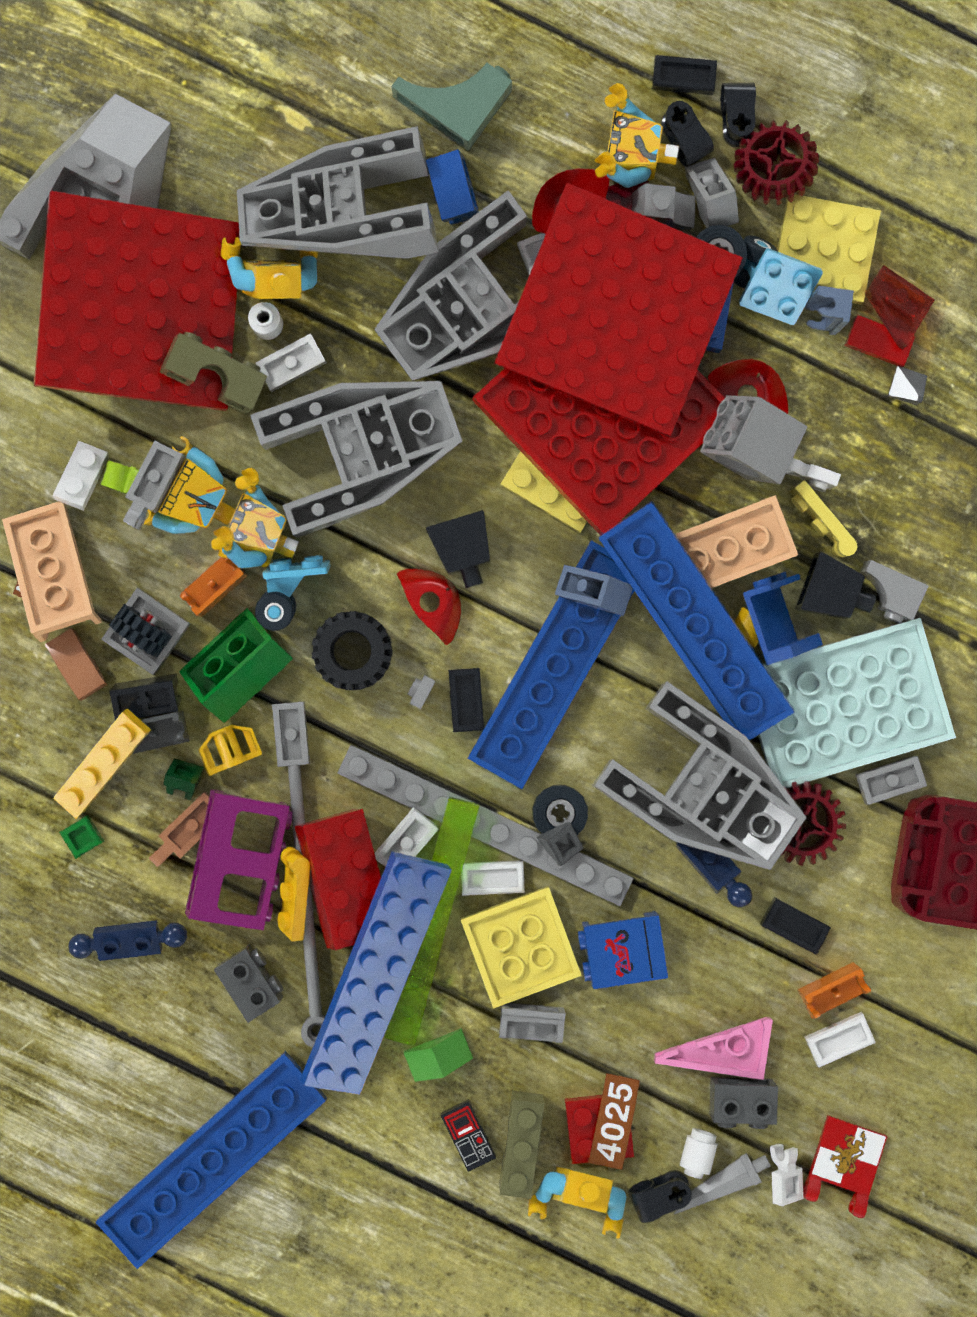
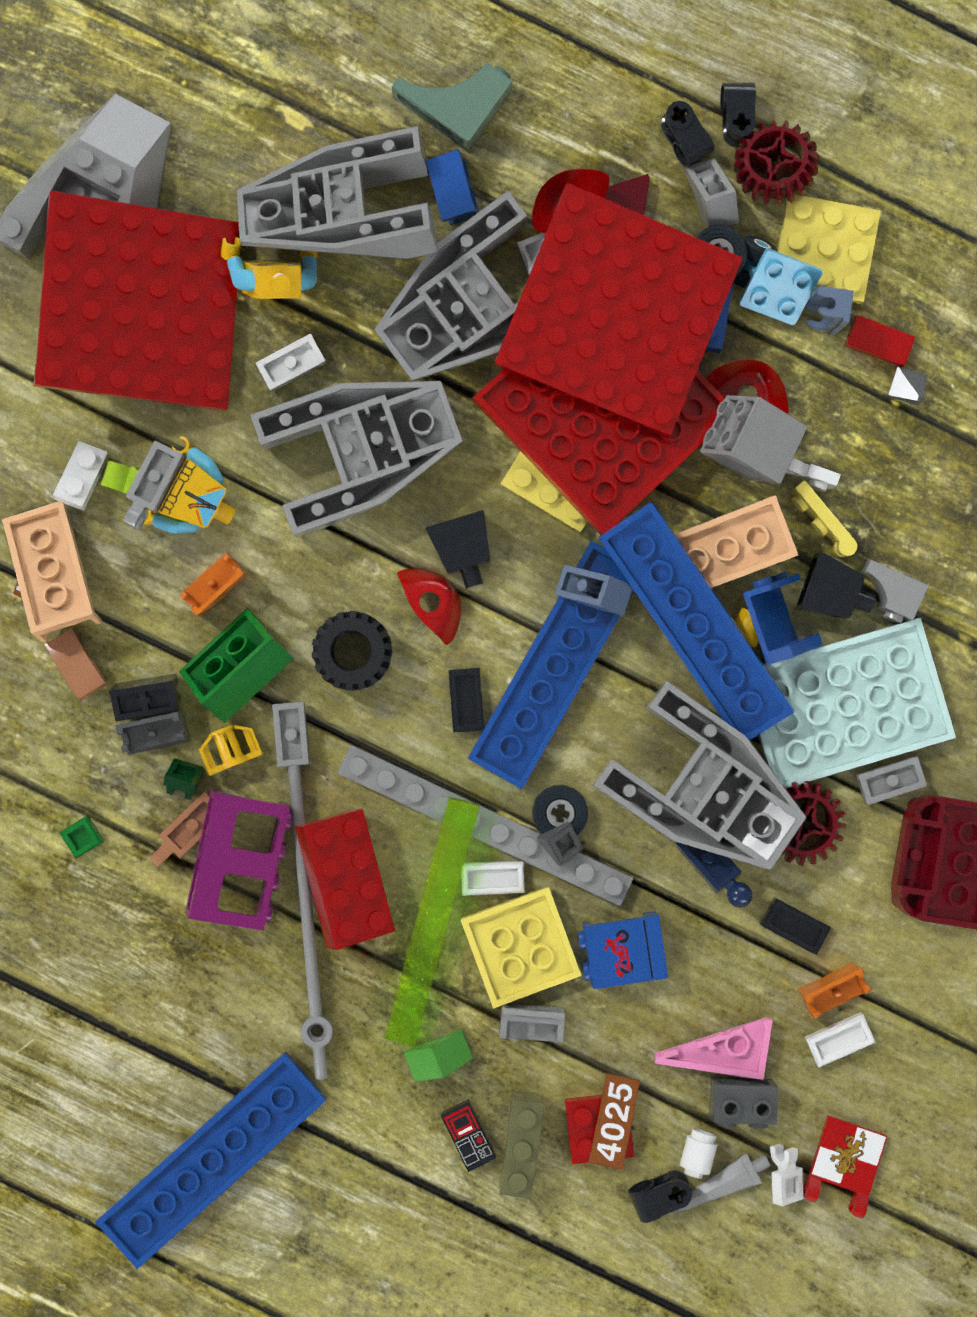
yellow plate [53,709,151,819] -> none
dark blue plate [68,920,187,961] -> none
plate [101,588,191,675] -> none
olive arch [159,332,267,414] -> none
torso [211,468,299,568] -> none
dark grey brick [214,944,284,1023] -> none
white brick [248,302,283,340] -> none
medium azure plate [255,555,331,631] -> none
yellow plate [277,847,310,941] -> none
plate [300,851,452,1095] -> none
white plate [375,807,439,867] -> none
light grey plate [408,675,436,709] -> none
torso [528,1166,626,1239] -> none
torso [595,83,679,188] -> none
light grey arch [632,184,695,230] -> none
black tile [652,55,717,95] -> none
clear red wing [864,265,935,350] -> none

